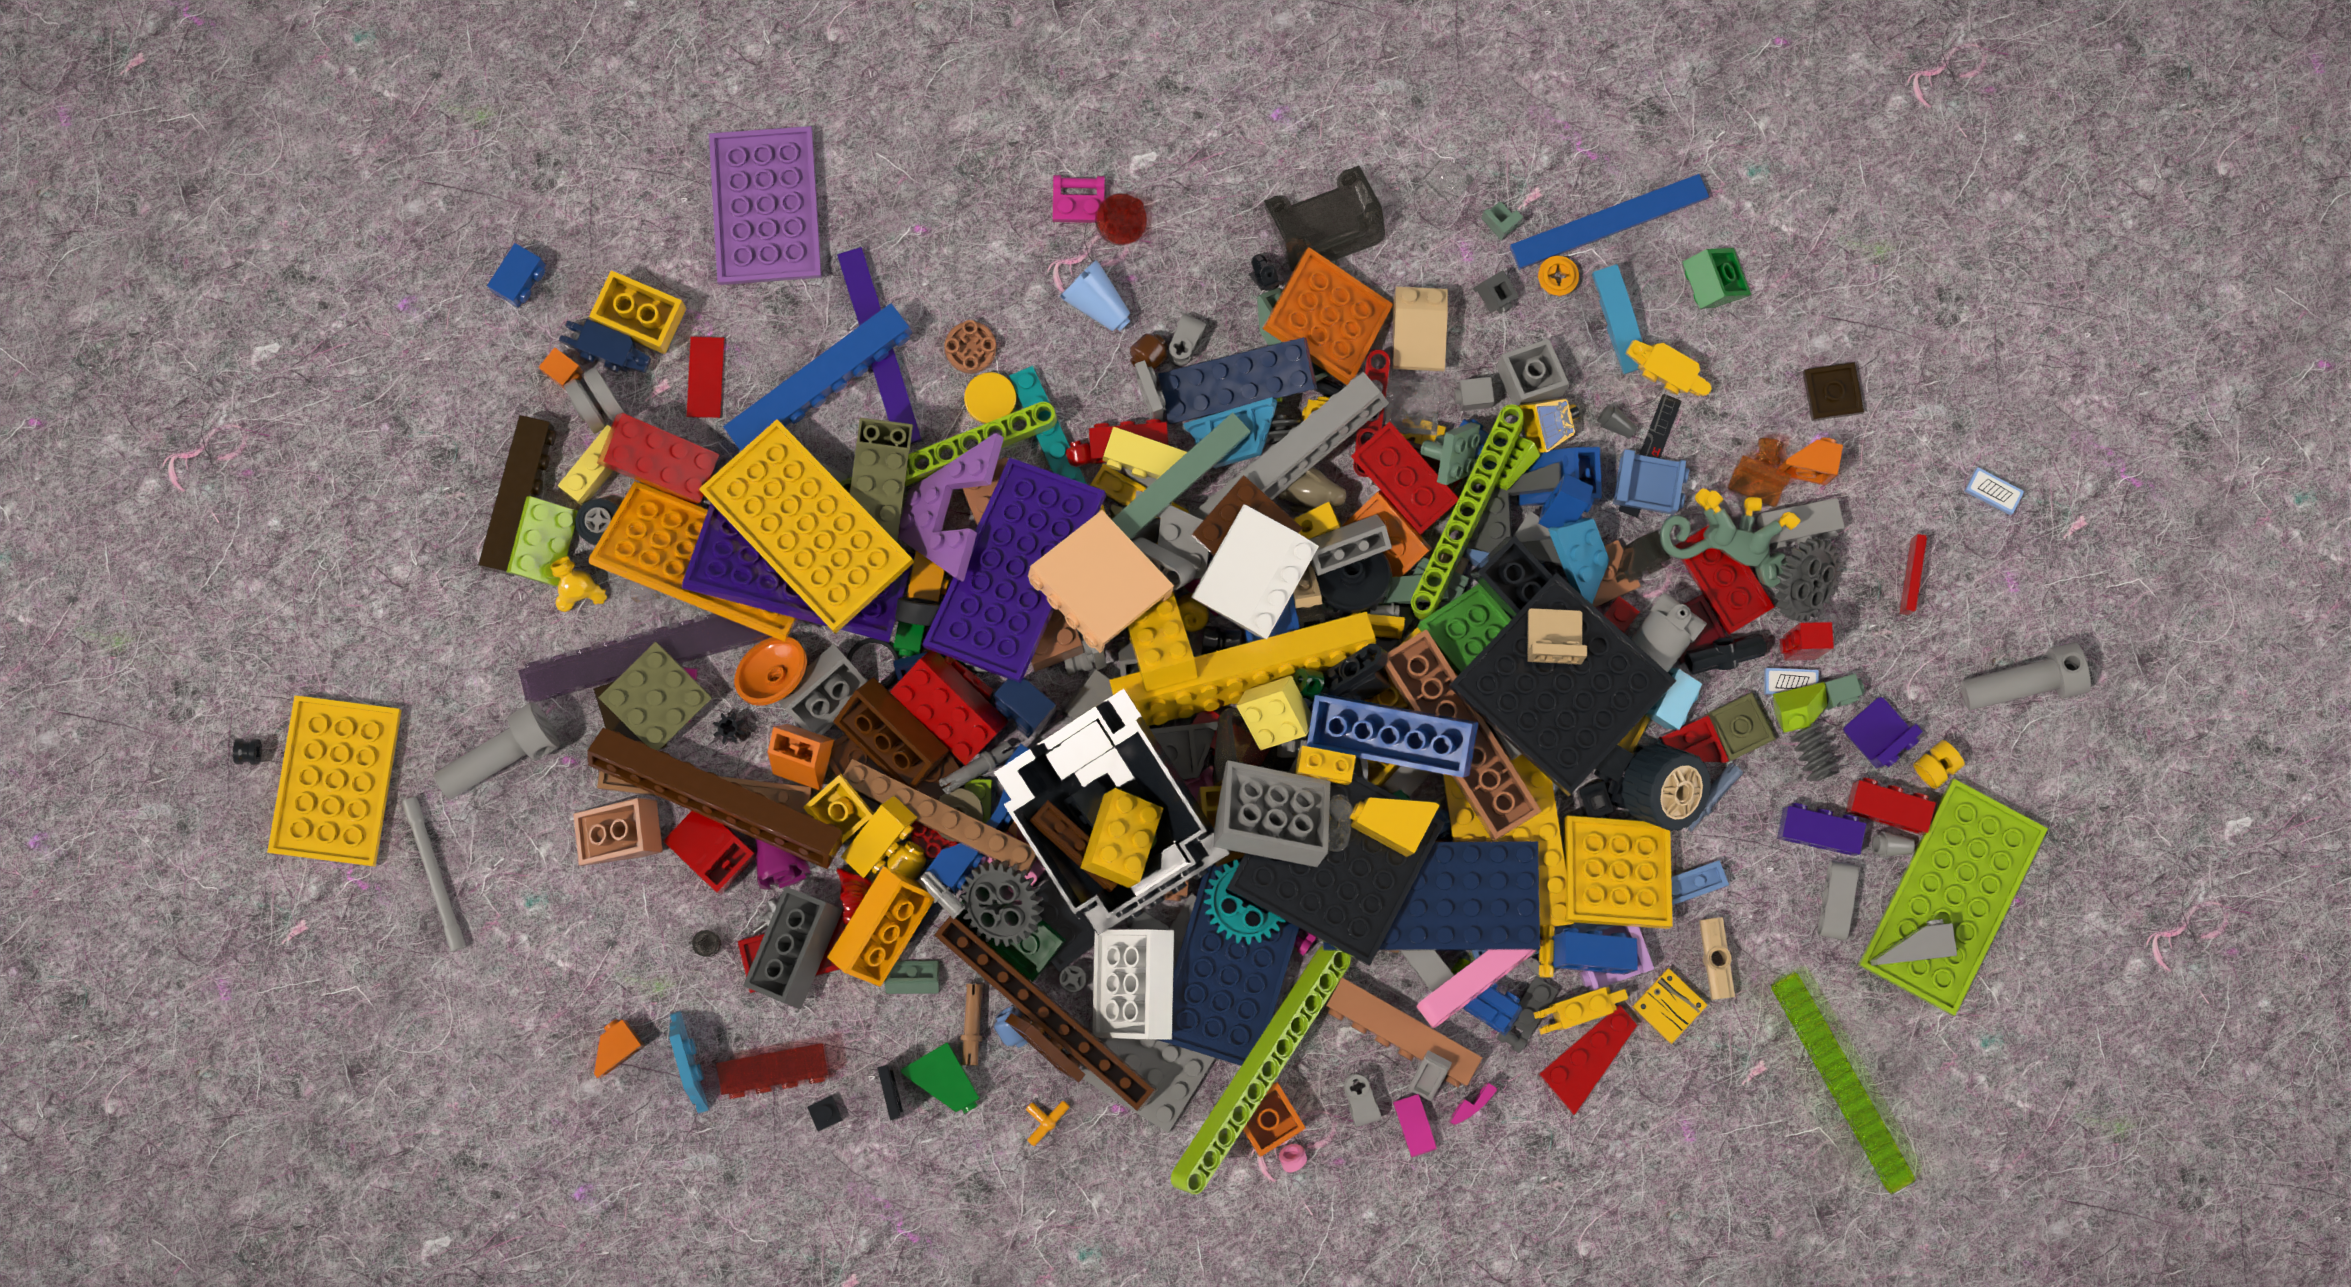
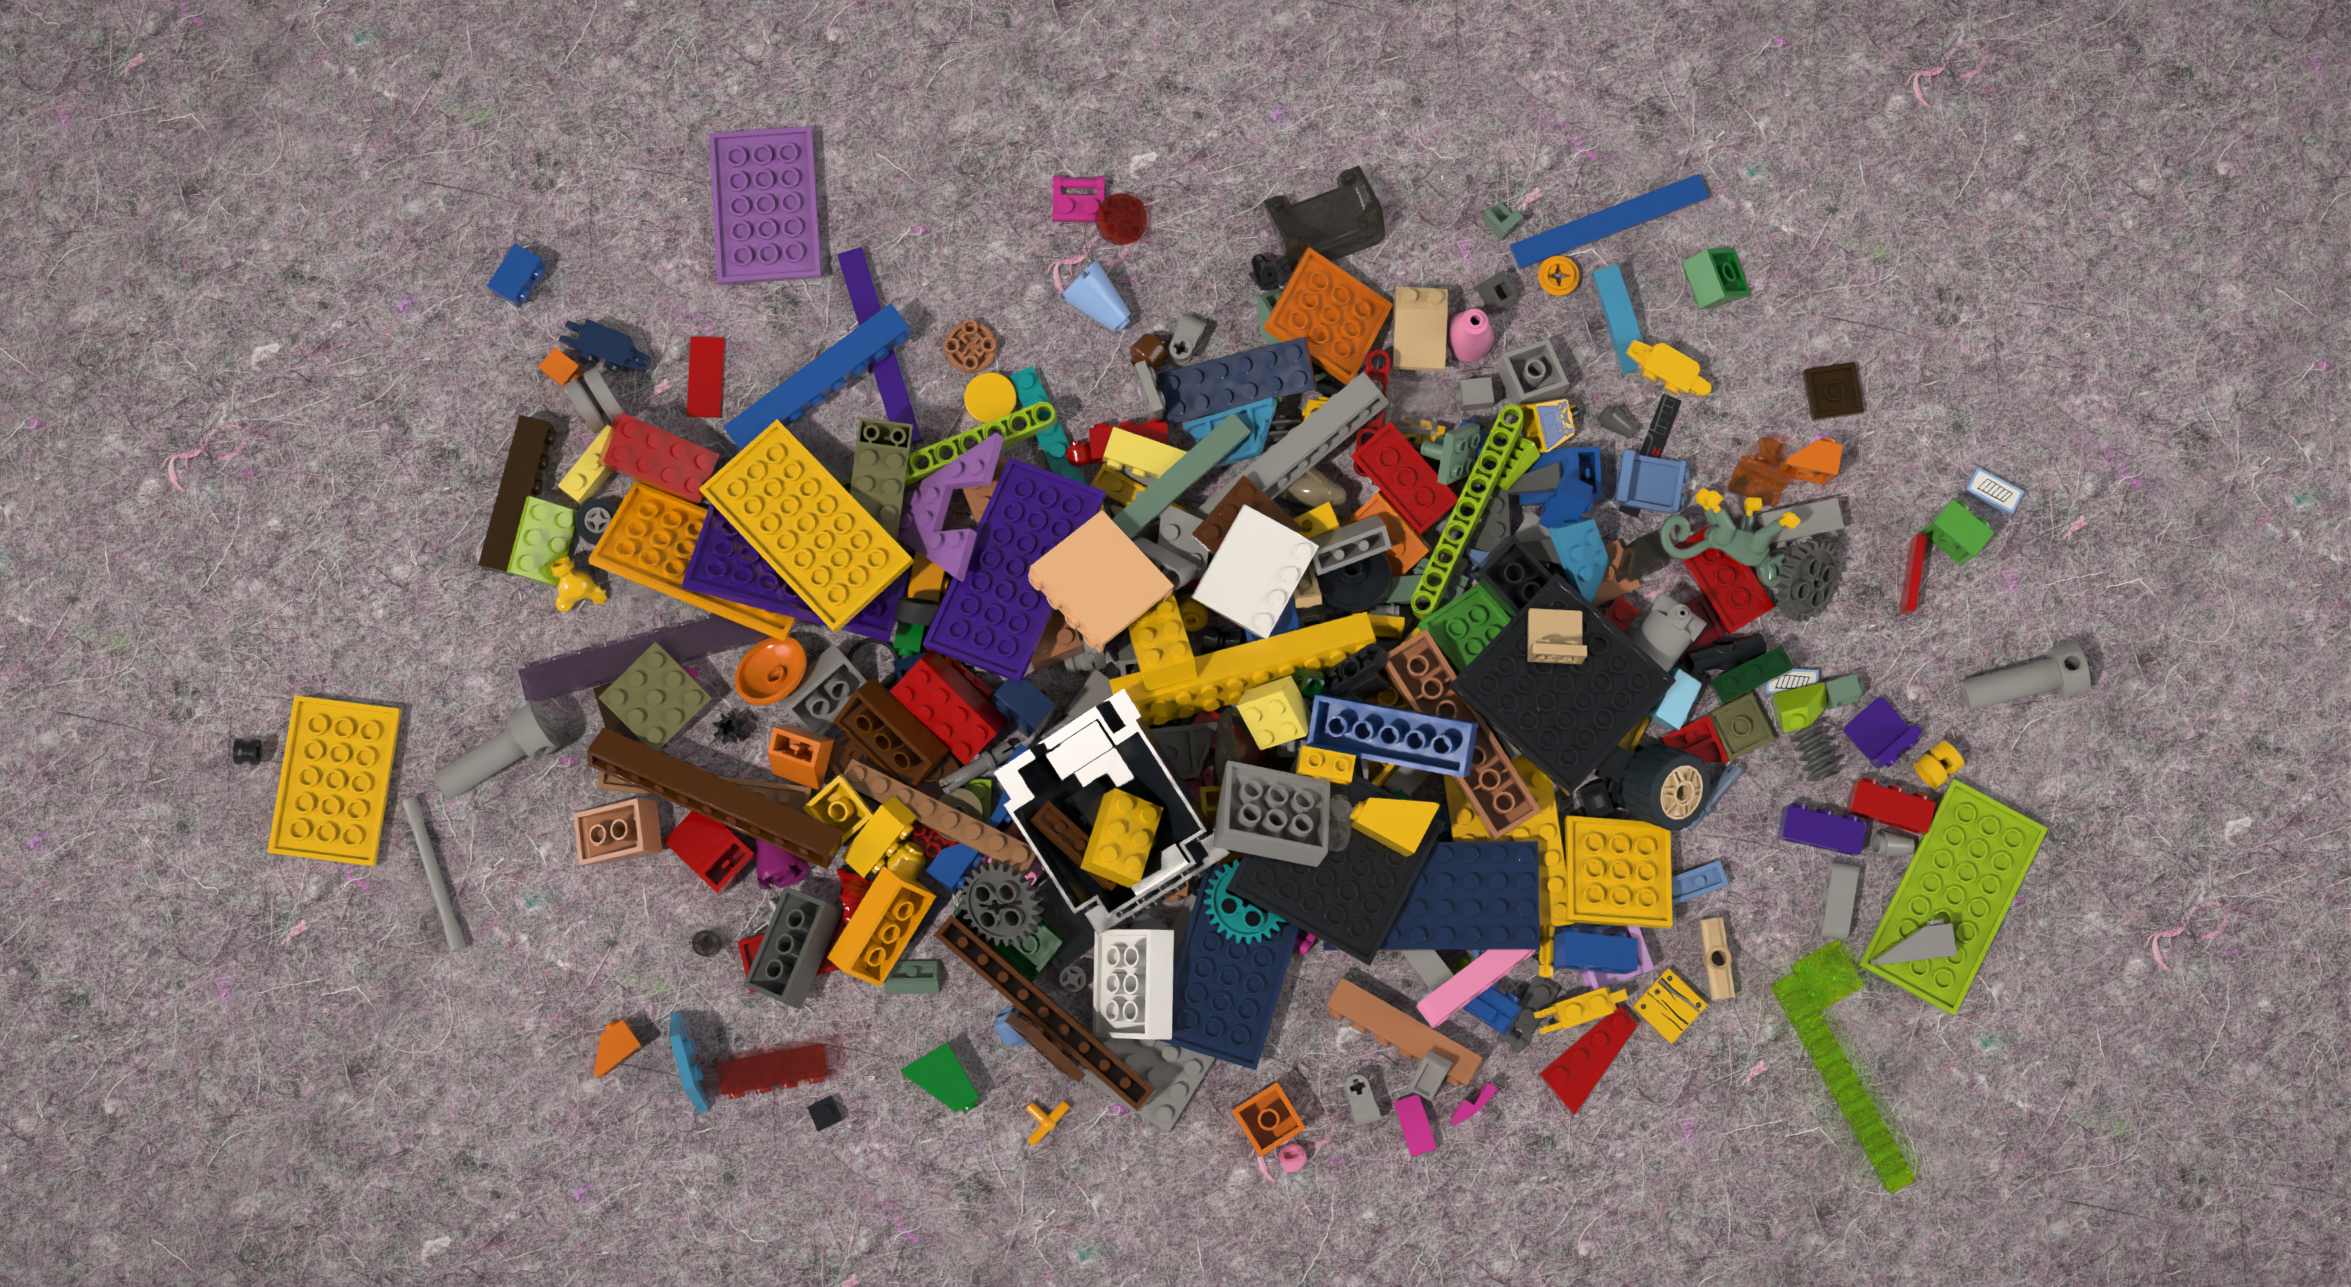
yellow brick [589,270,687,354] -> none
black tile [877,1065,904,1121] -> none
light grey axle [918,871,966,919] -> none
medium nougat pin [961,984,983,1066] -> none
lime beam [1170,946,1351,1194] -> none
red brick [1780,622,1834,661] -> none
none -> bright pink cone [1446,309,1494,362]
none -> dark green brick [1709,645,1794,707]
none -> clear neon green plate [1790,939,1864,1012]
none -> bright green brick [1920,499,1994,565]

